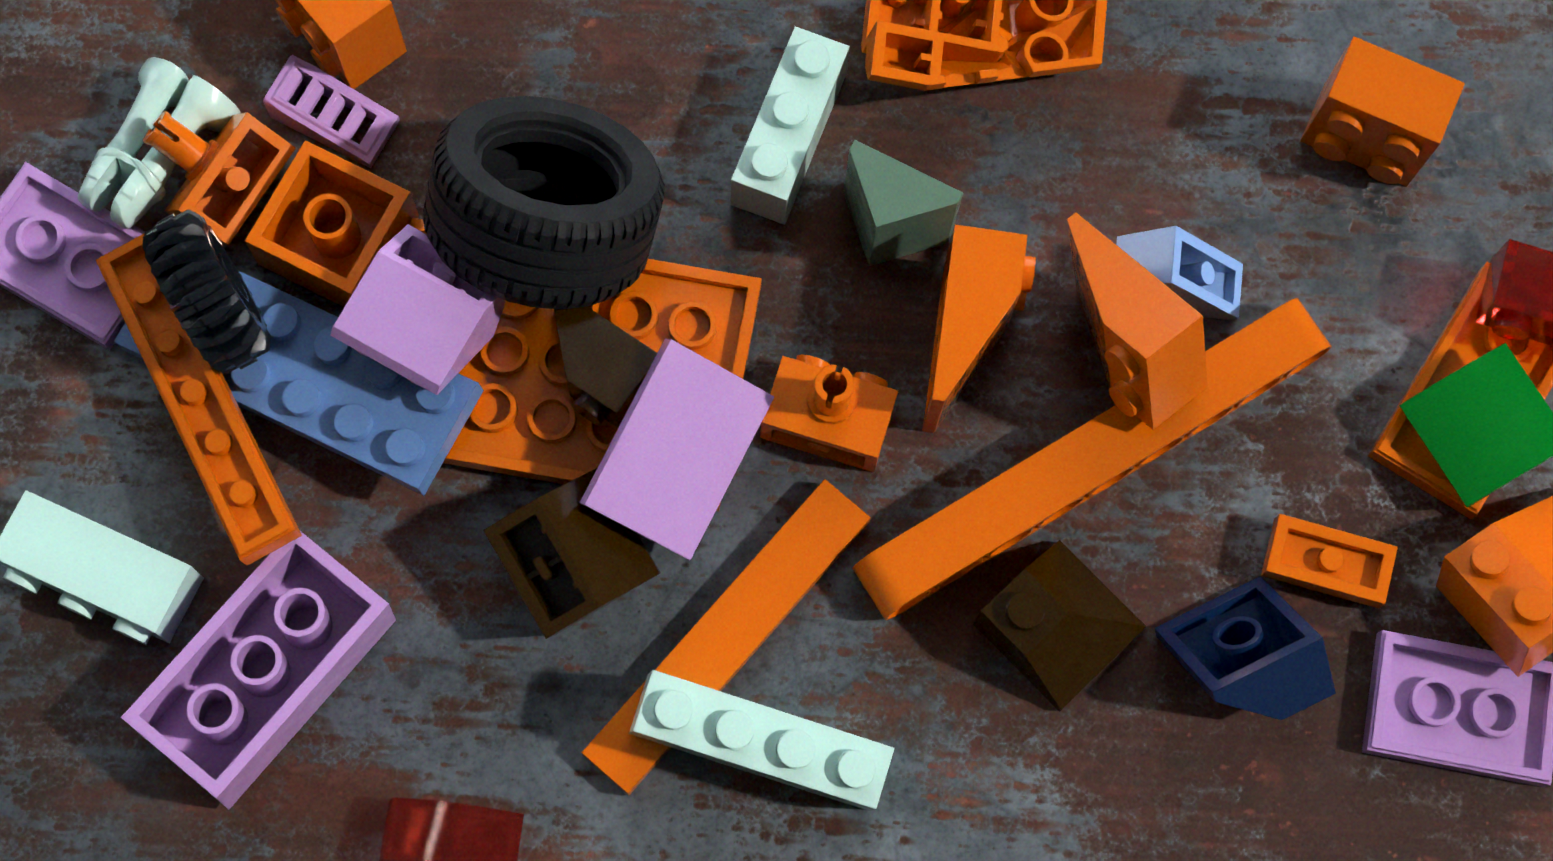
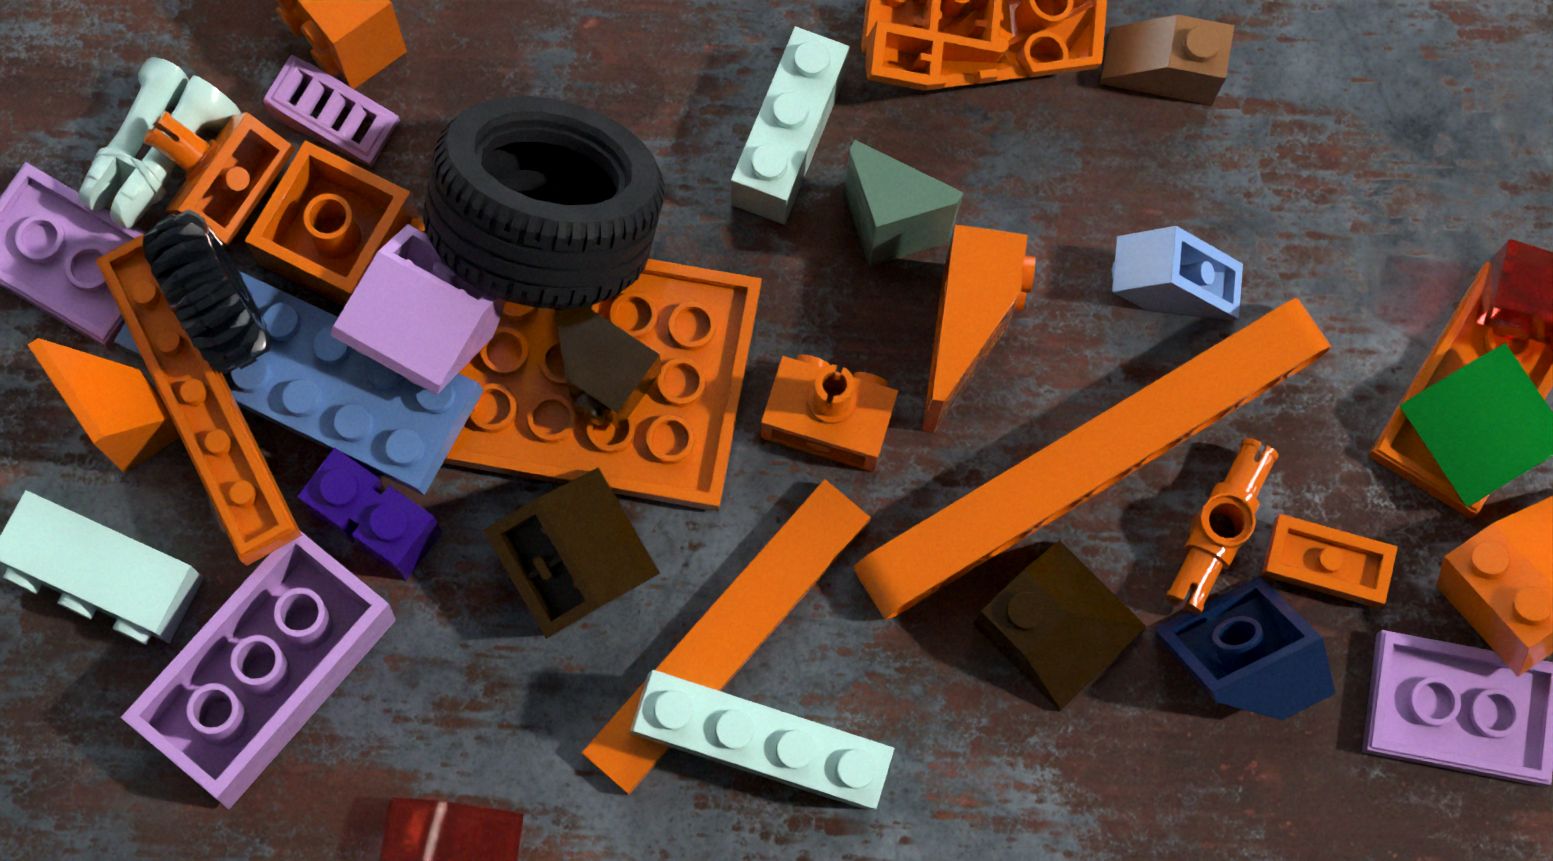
lavender tile [579,338,774,560] -> none
orange slope [1067,213,1208,430] -> none
orange brick [1300,36,1465,187] -> none
none -> orange slope [28,338,180,474]
none -> dark purple piece [297,447,442,581]
none -> medium nougat slope [1099,14,1235,106]
none -> orange pin [1165,438,1279,615]

